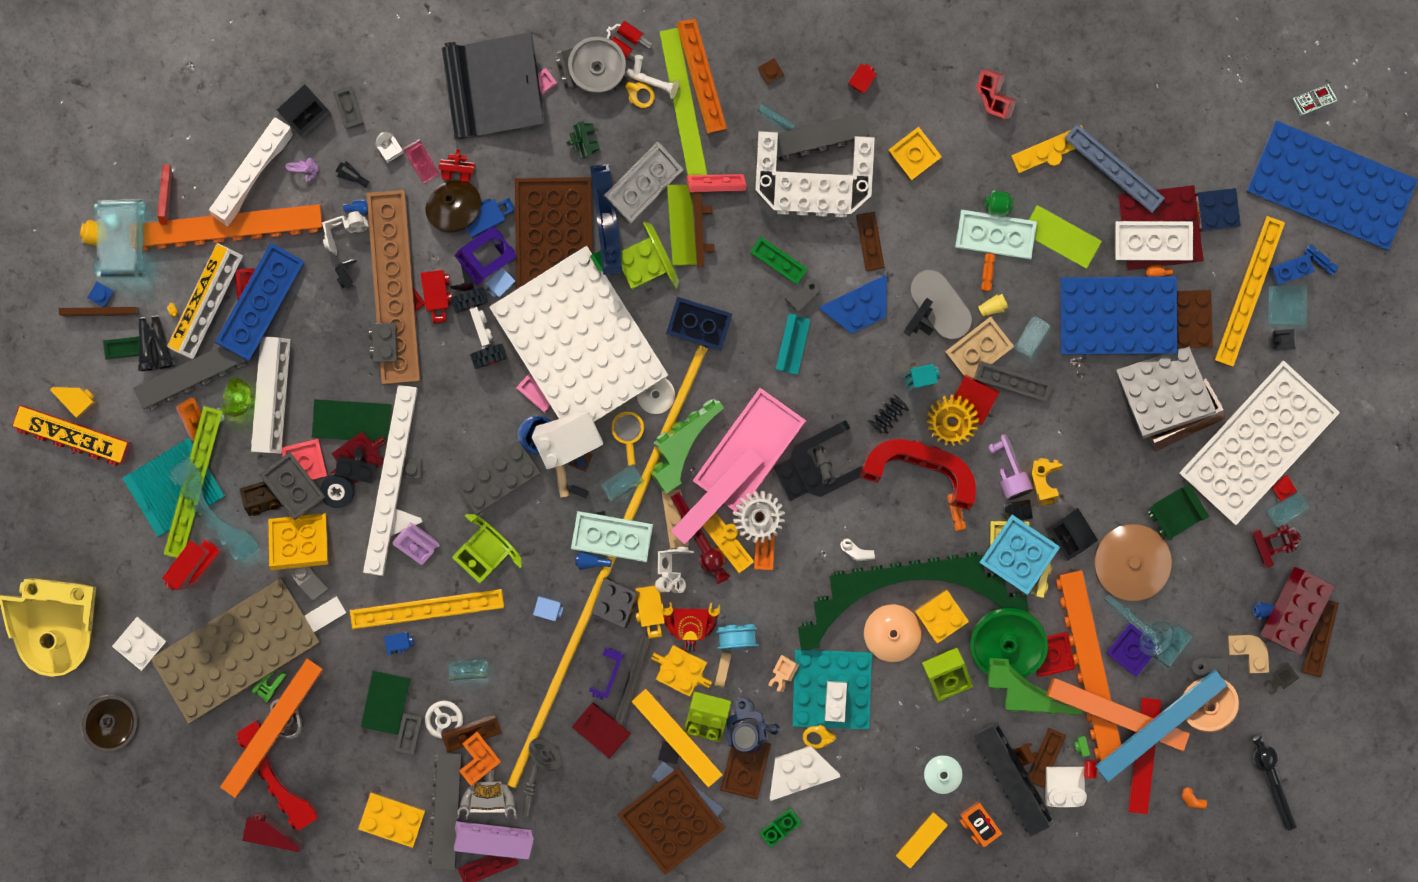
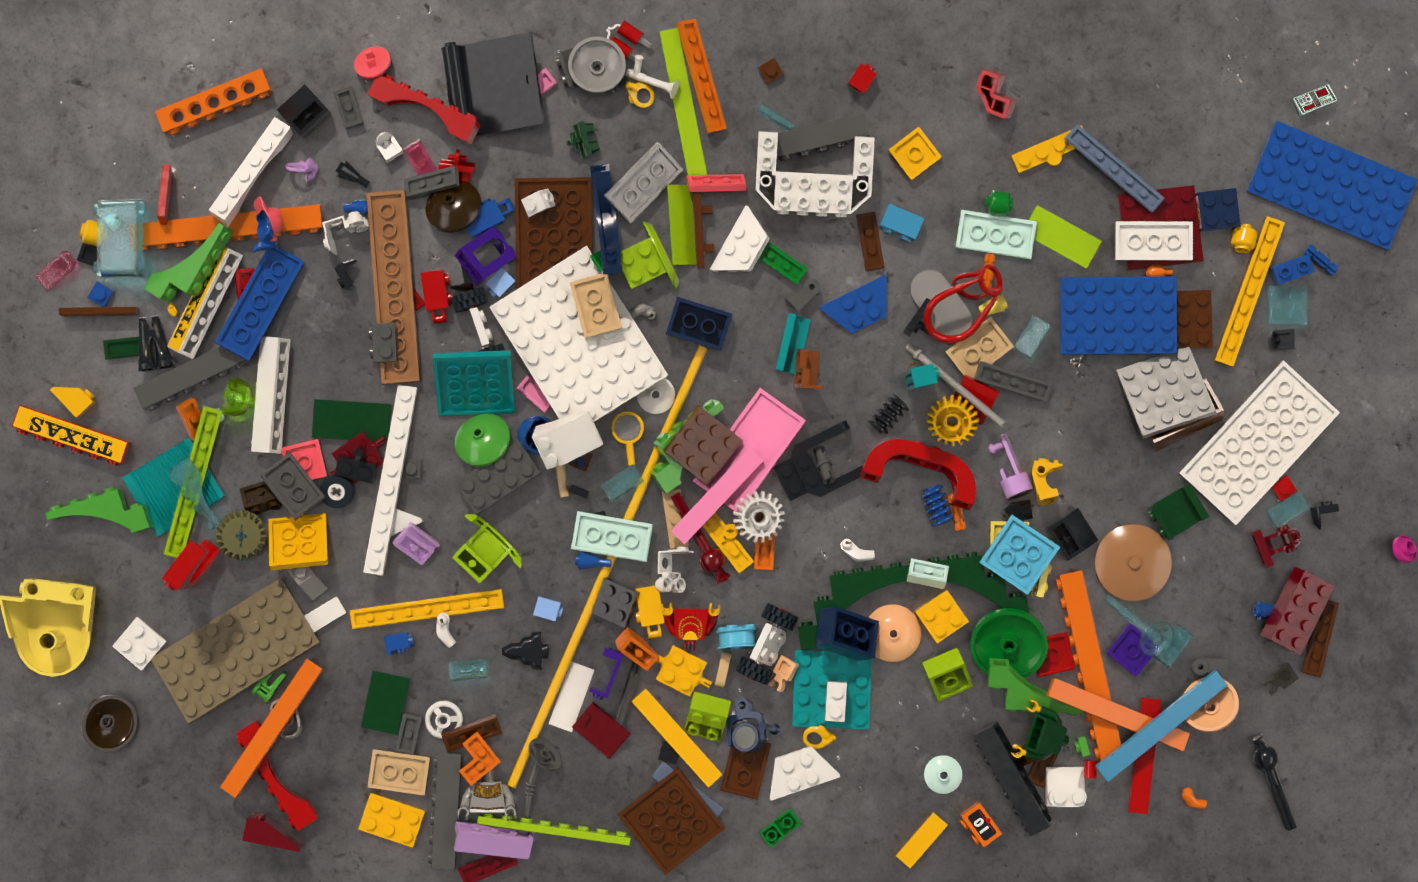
tan plate [1228,635,1269,673] -> none
none -> clear pink slope [35,251,78,291]
none -> bright green arch [45,487,154,533]
none -> black tile [77,243,102,267]
none -> bright green arch [144,223,234,302]
none -> orange brick [155,68,273,136]
none -> olive gear [216,510,266,560]
none -> hair [253,197,283,253]
none -> coral piece [354,46,391,79]
none -> red arch [367,74,481,145]
none -> tan plate [368,749,431,796]
none -> dark grey plate [404,166,459,199]
none -> teal plate [433,350,515,416]
none -> white arm [436,613,456,648]
none -> bright green dish [455,414,511,467]
none -> lime plate [477,813,631,846]
none -> black rock [502,632,549,670]
none -> white bracket [521,188,555,217]
none -> white sticker [549,661,594,732]
none -> tan plate [570,273,622,339]
none -> orange slope [615,627,660,671]
none -> light grey arm [628,304,656,320]
none -> reddish brown plate [663,405,743,486]
none -> white wing [710,206,770,273]
none -> plate [736,603,799,685]
none -> dark orange panel [794,349,824,390]
none -> dark blue brick [816,606,879,661]
none -> dark azure brick [880,204,925,242]
none -> light grey bar [905,343,1006,428]
none -> light aqua slope [907,558,949,589]
none -> blue piece [921,485,954,527]
none -> red animal [923,264,1003,343]
none -> dark green torso [1011,700,1069,761]
none -> yellow head [1231,224,1257,254]
none -> black plate [1310,501,1339,530]
none -> dark pink plate [1393,535,1417,564]

